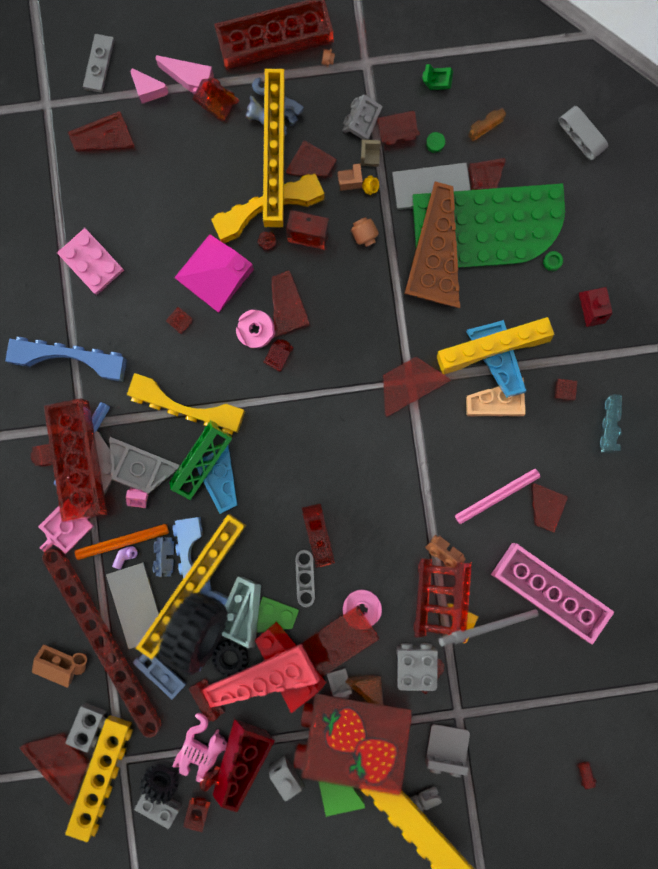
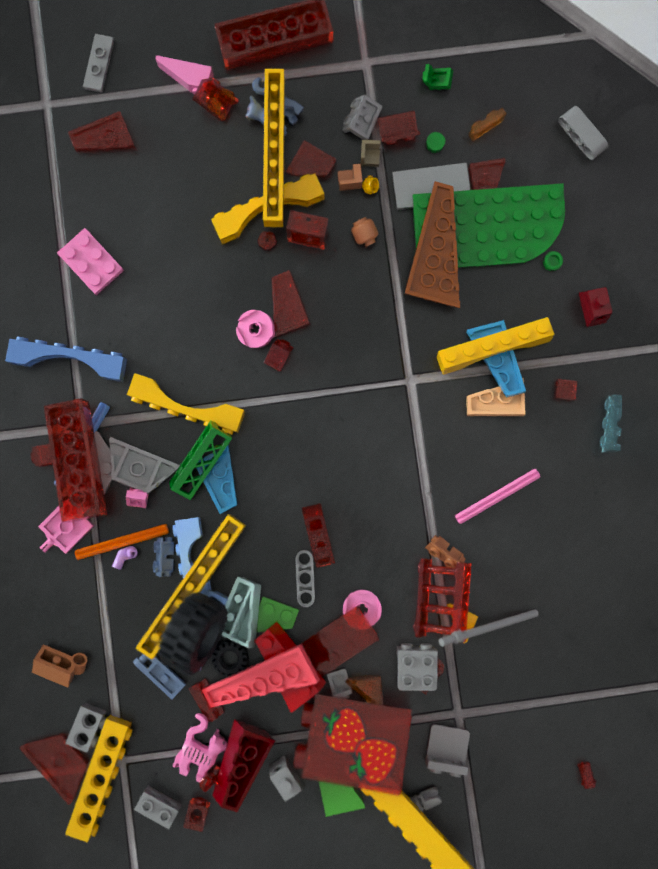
clear red beam [42,548,162,738] -> none
light grey tile [106,562,160,649] -> none
bright pink slope [130,68,168,103] -> none
black tyre [140,764,179,805] -> none
clear red tile [166,307,193,334] -> none
dark pink slope [174,235,254,313] -> none
nougat plate [321,48,335,68] -> none
clear red wing [383,357,450,417] -> none
bright pink brick [491,543,614,645] -> none
clear red wing [531,483,568,532] -> none

